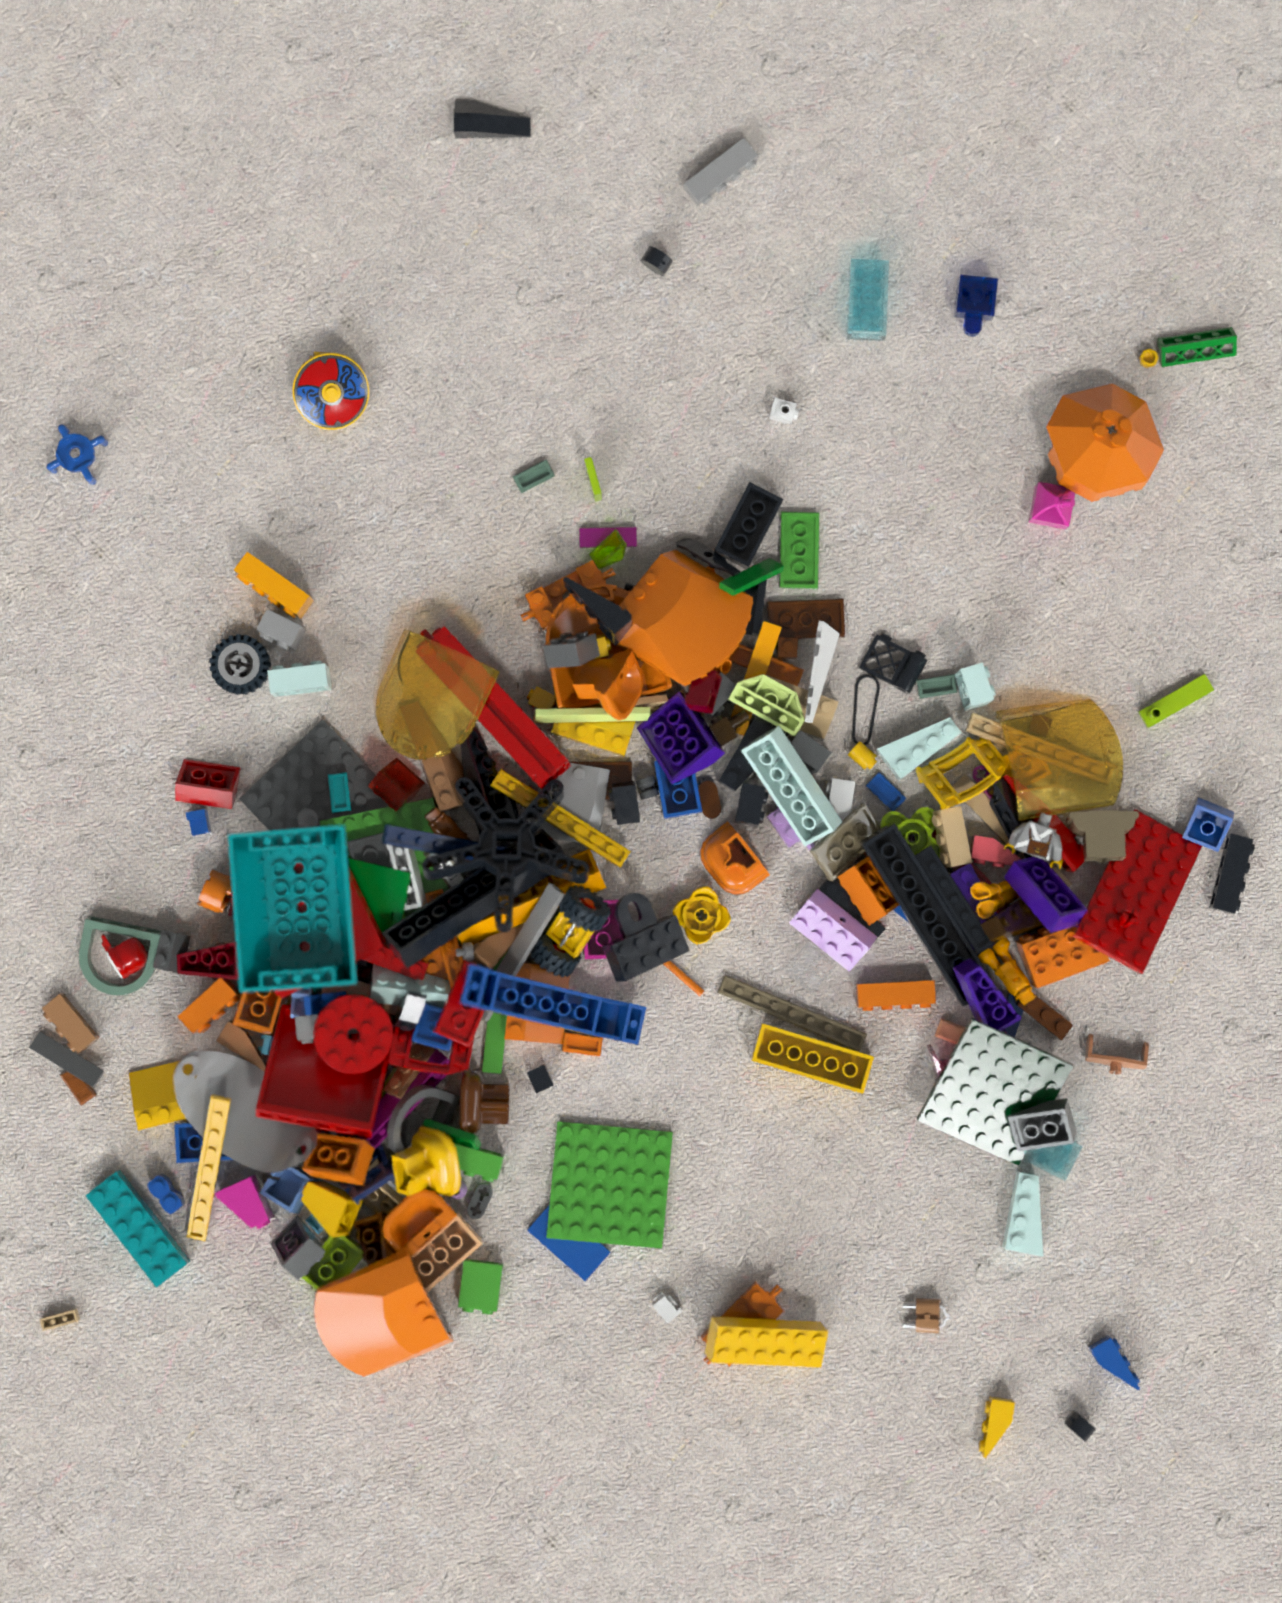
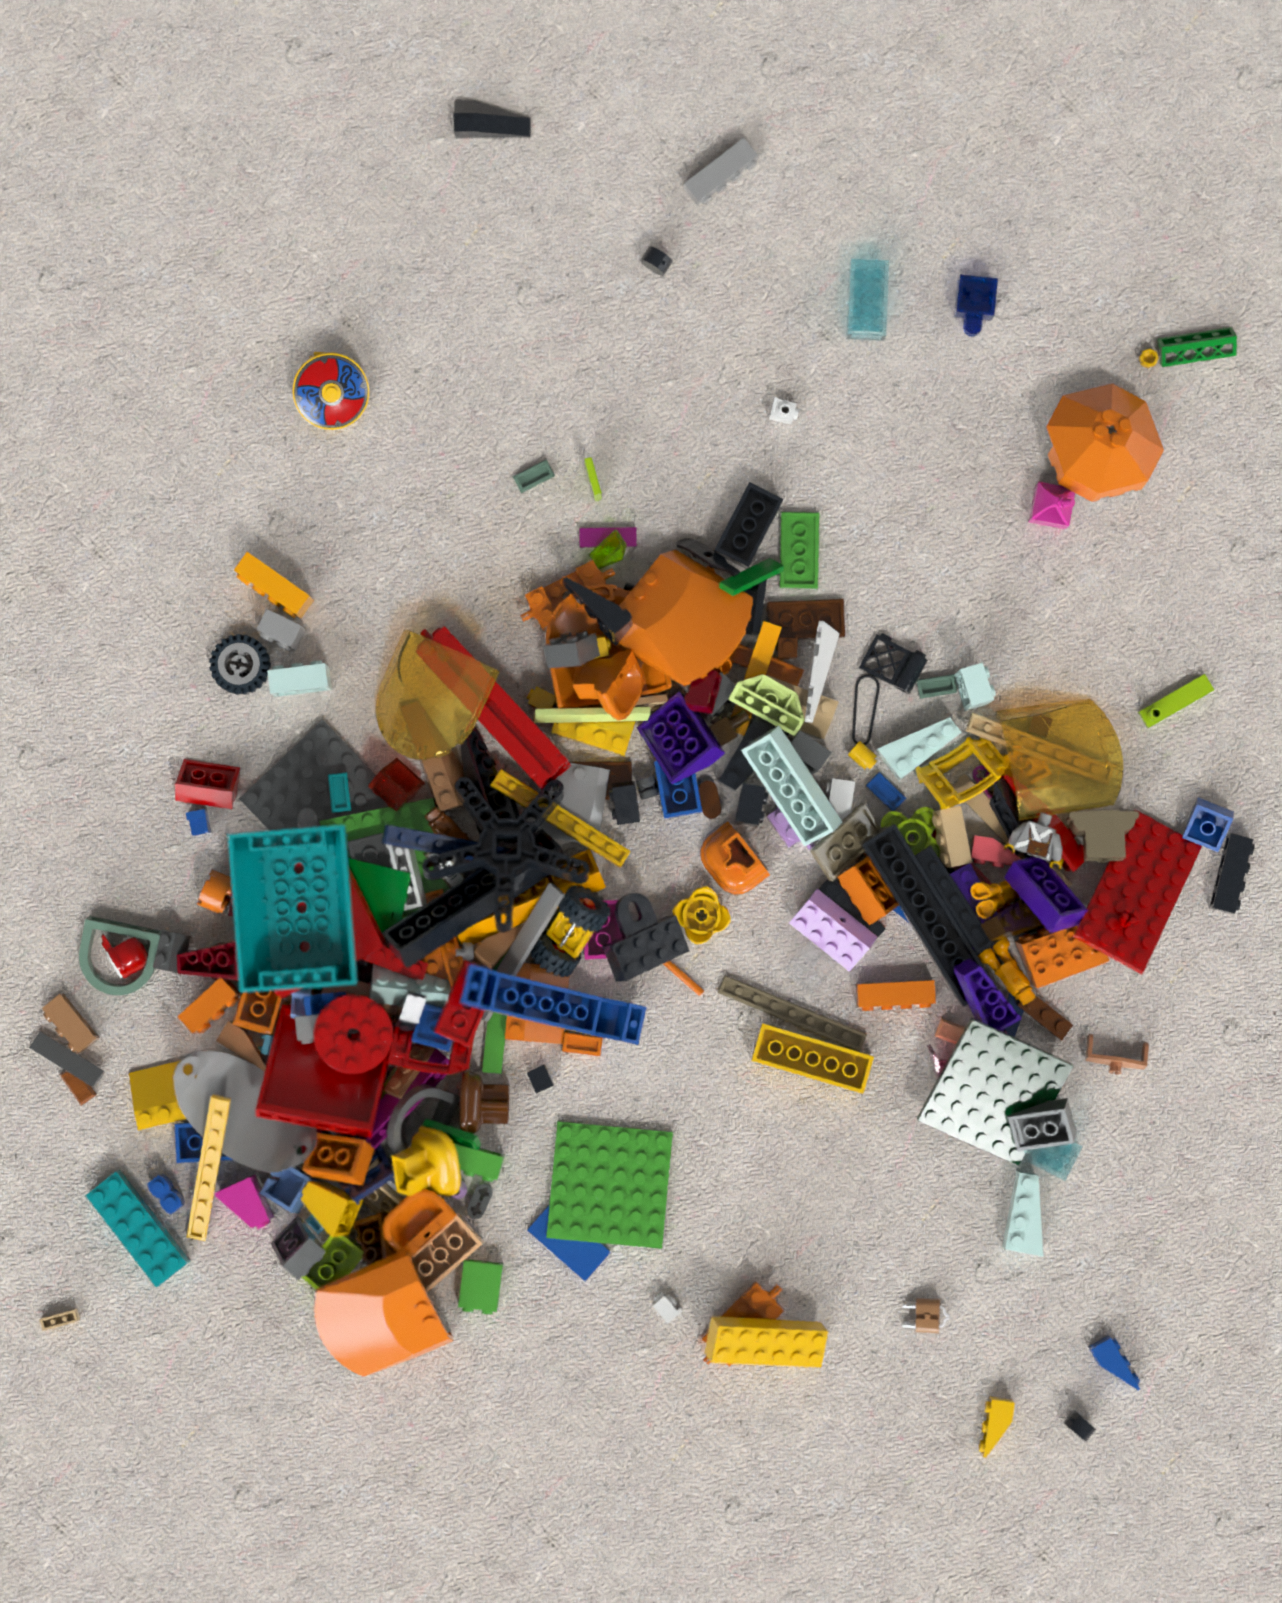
blue plate [46,424,108,485] -> none

